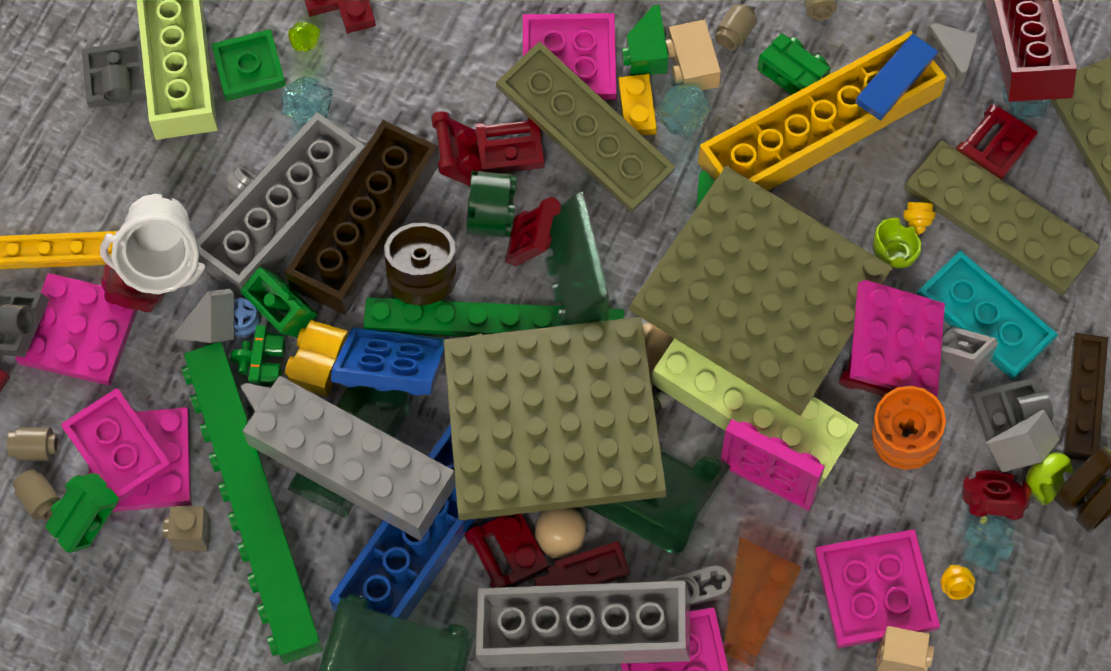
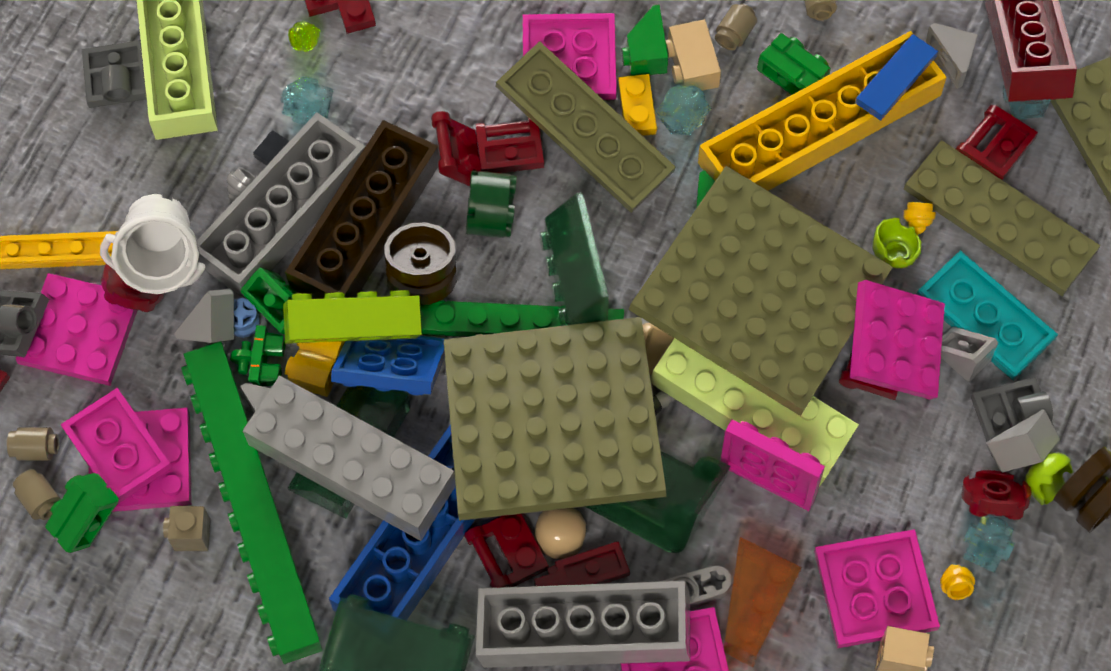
green plate [211,29,286,102] -> none
dark red plate [505,197,561,267] -> none
orange wheel [872,386,946,470] -> none
dark brown tile [1063,332,1108,461] -> none
none -> black tile [253,130,289,166]
none -> lime brick [283,290,422,344]

